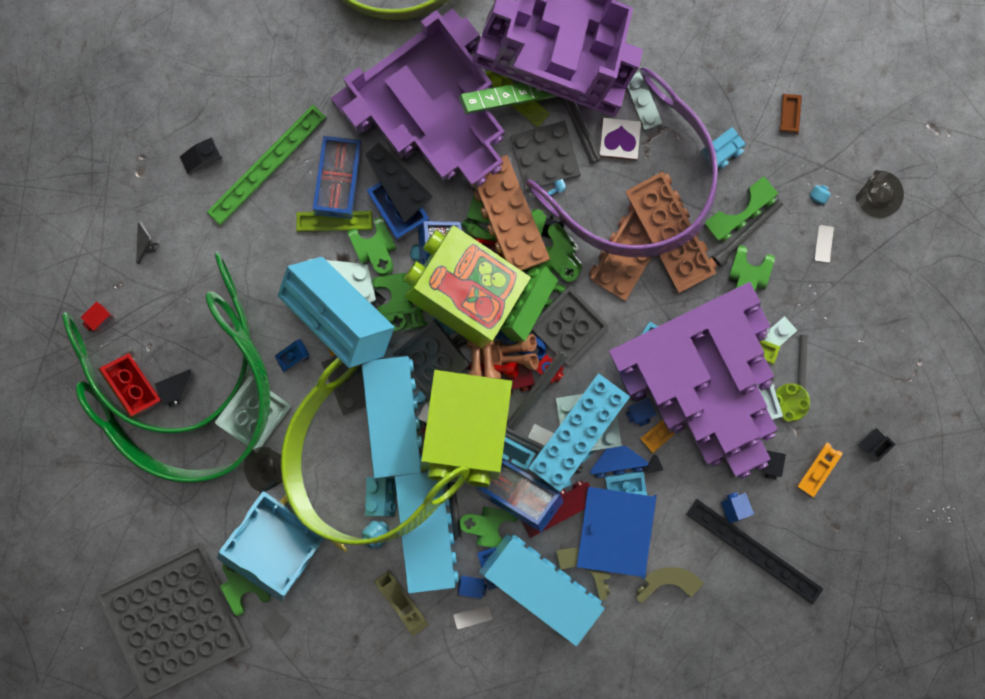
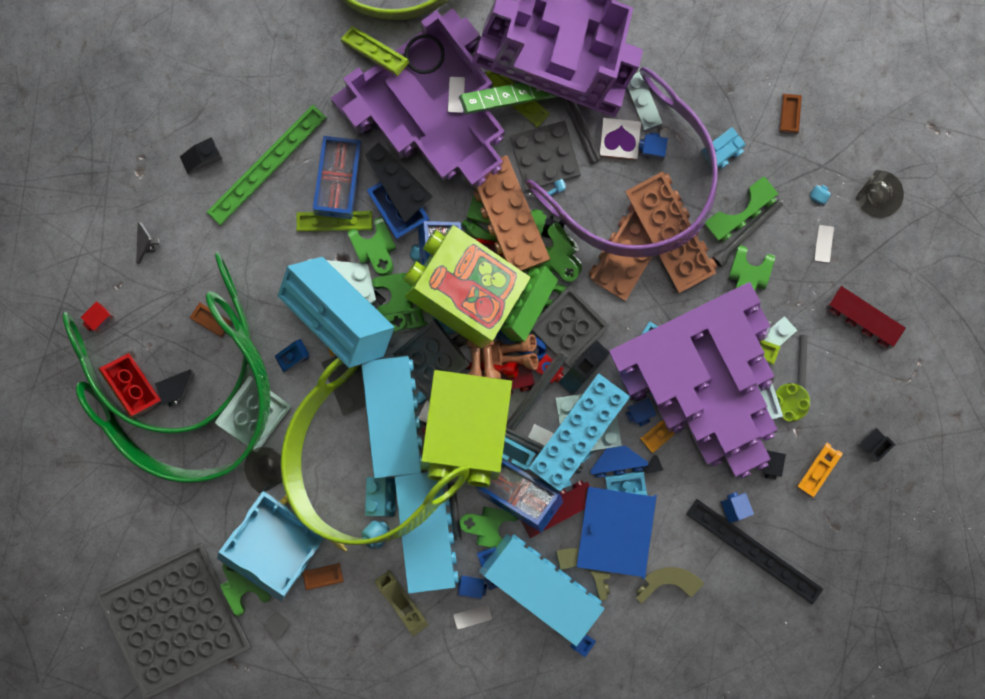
none -> dark orange tile [189,302,233,338]
none -> dark orange tile [302,563,344,590]
none -> lime tile [340,26,409,77]
none -> black tyre [404,34,445,74]
none -> white sticker [448,77,465,113]
none -> black slope [558,340,609,395]
none -> blue plate [570,634,596,657]
none -> blue brick [639,132,668,160]
none -> dark red brick [826,286,906,349]

